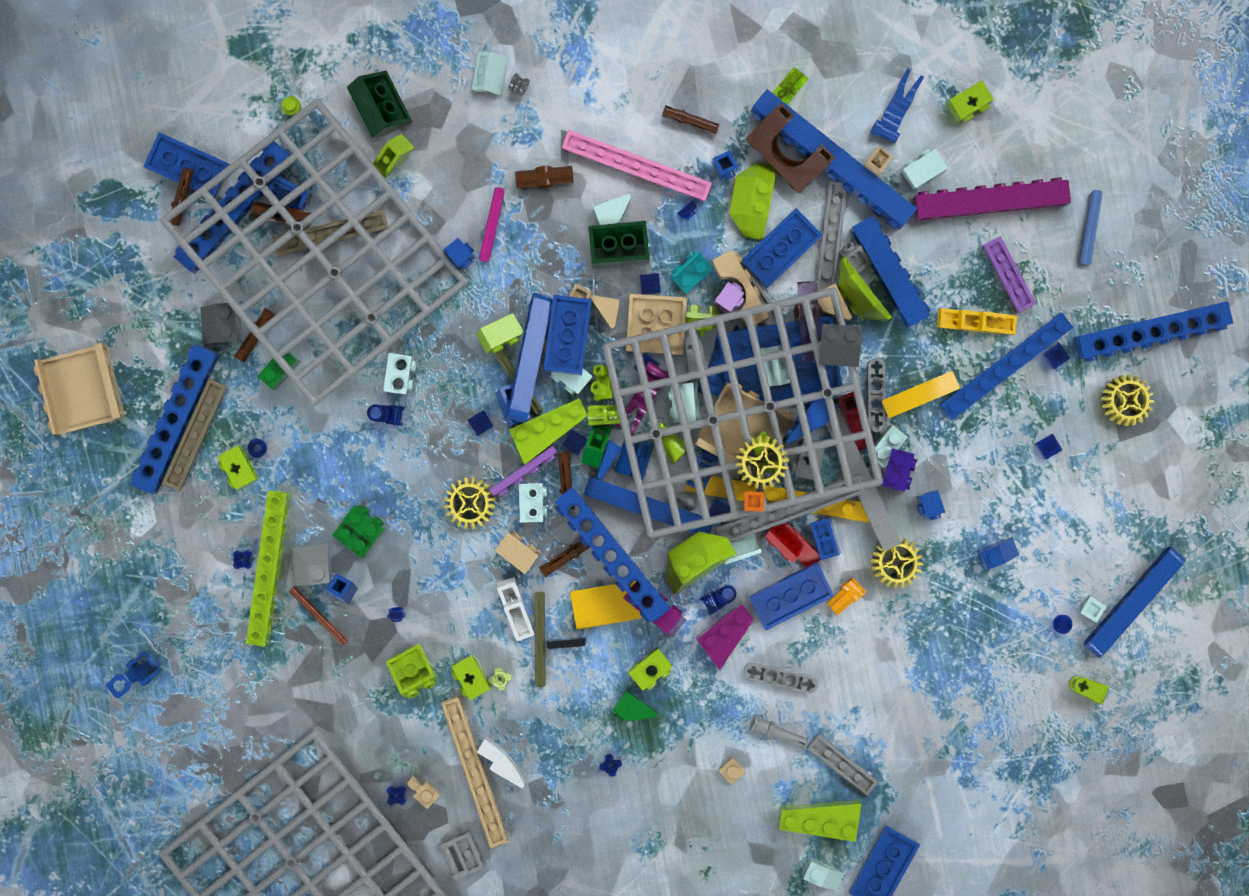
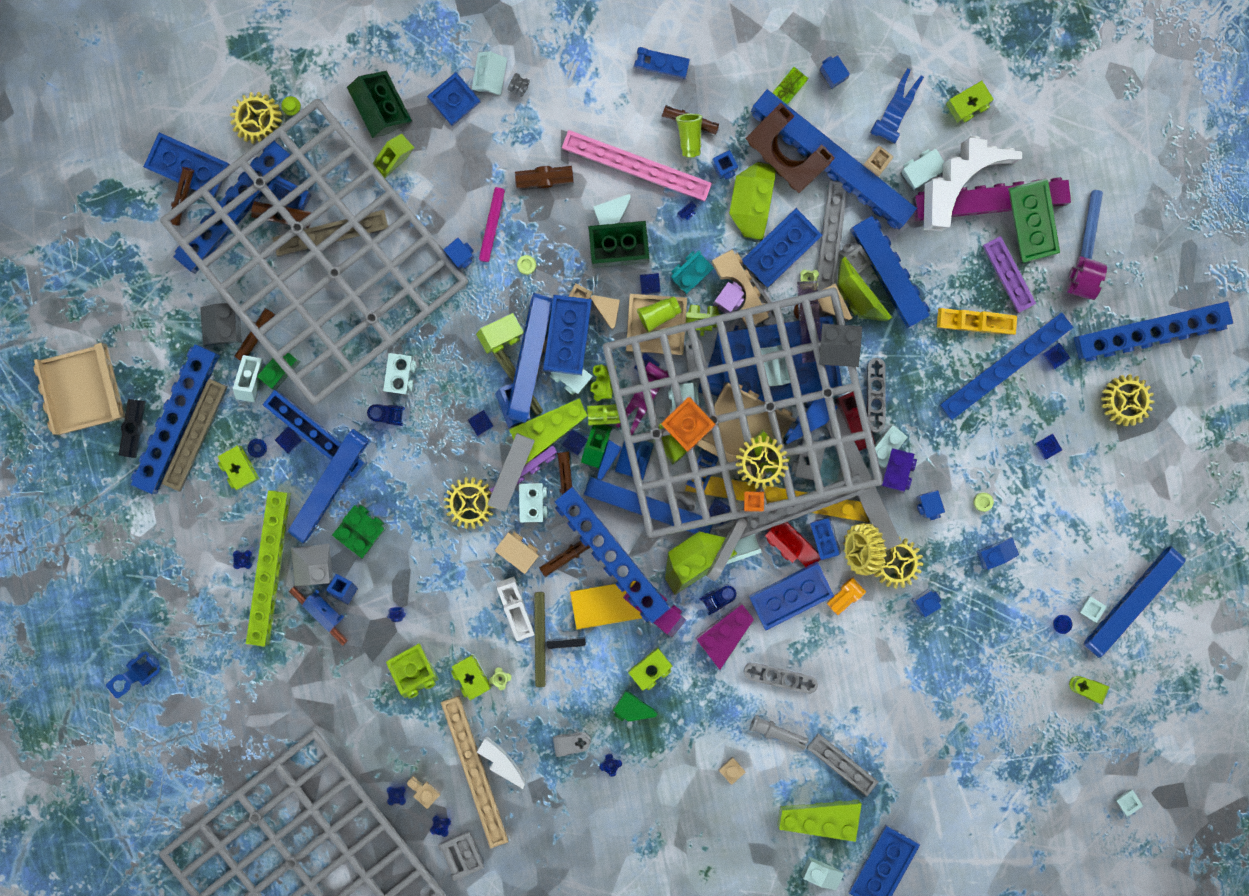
yellow slope [882,371,960,418] -> none
none -> black piece [118,399,146,458]
none -> light yellow gear [230,92,282,144]
none -> light aqua slope [233,355,262,403]
none -> blue brick [262,390,368,478]
none -> clear blue plate [275,427,303,454]
none -> blue beam [287,429,370,544]
none -> blue hinge [302,590,344,632]
none -> blue tile [427,72,481,126]
none -> clear blue plate [430,816,451,837]
none -> light grey tile [487,433,535,512]
none -> yellowish green tile [517,255,536,275]
none -> light grey piece [552,732,591,757]
none -> blue plate [634,47,690,79]
none -> lime plant [637,297,681,333]
none -> orange plate [661,397,716,452]
none -> lime plant [676,113,703,158]
none -> light grey beam [706,518,748,581]
none -> yellowish green plate [799,269,819,289]
none -> blue brick [820,55,850,89]
none -> light yellow gear [843,523,887,576]
none -> blue brick [911,589,942,617]
none -> white arch [924,136,1022,231]
none -> yellowish green tile [973,493,994,512]
none -> green plate [1008,178,1060,263]
none -> magenta brick [1067,256,1107,300]
none -> light aqua plate [1115,789,1143,817]

